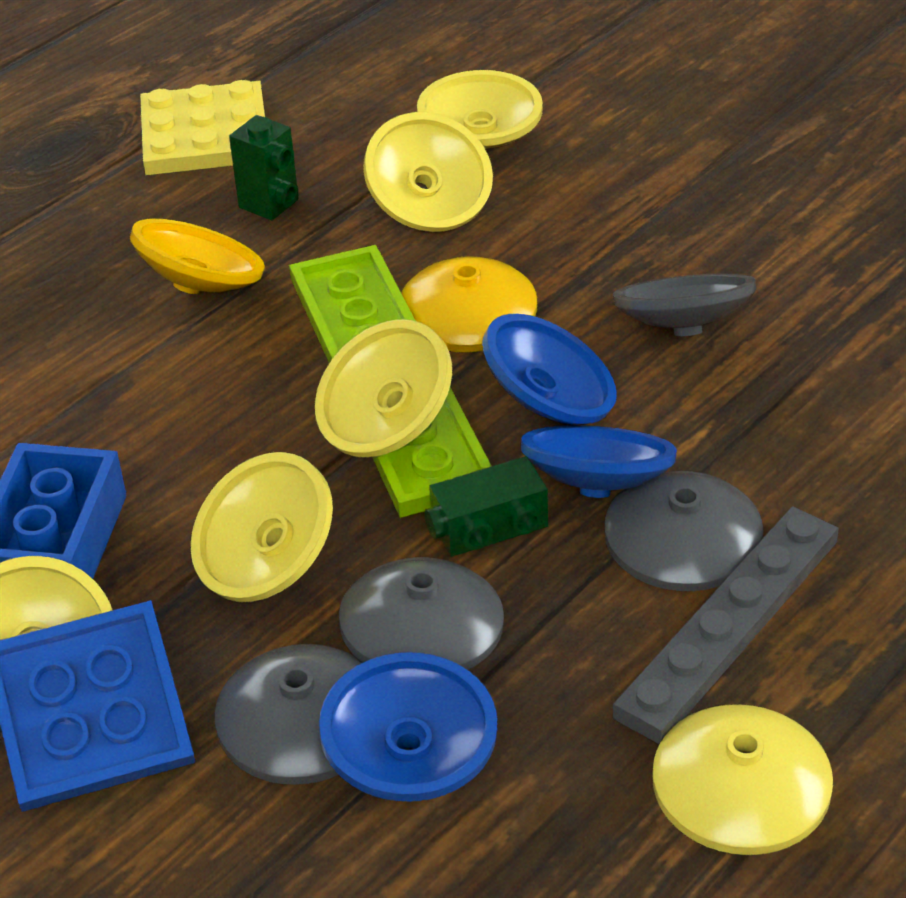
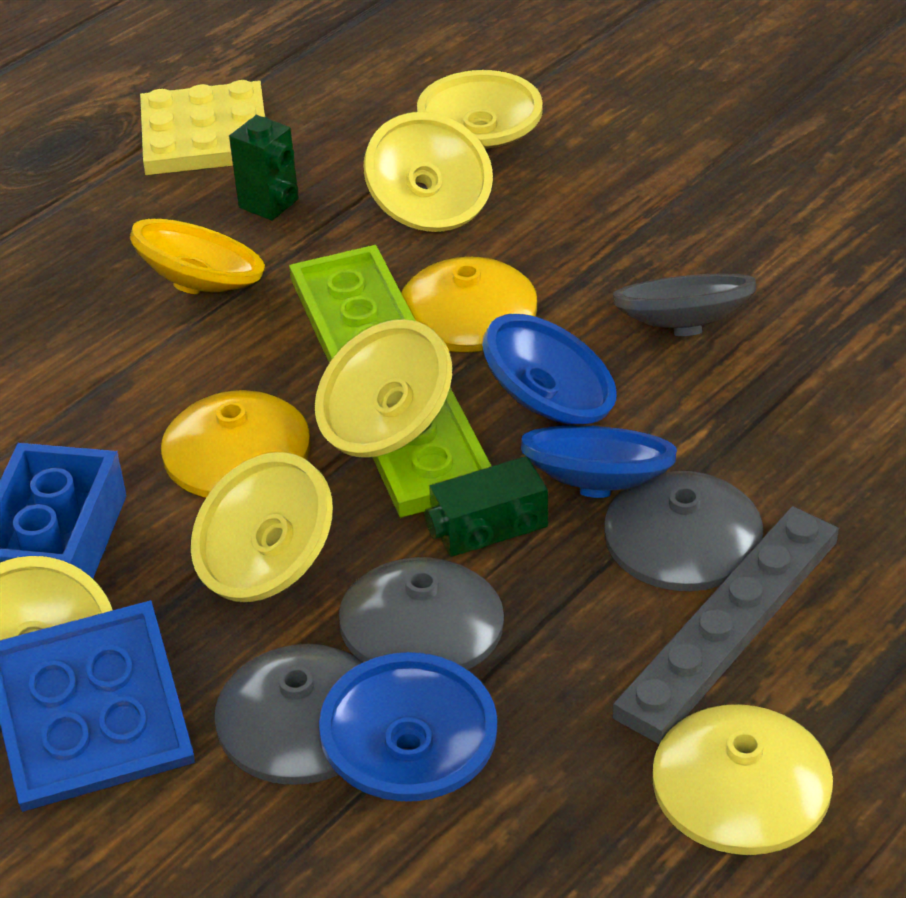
none -> yellow dish [161,390,310,498]

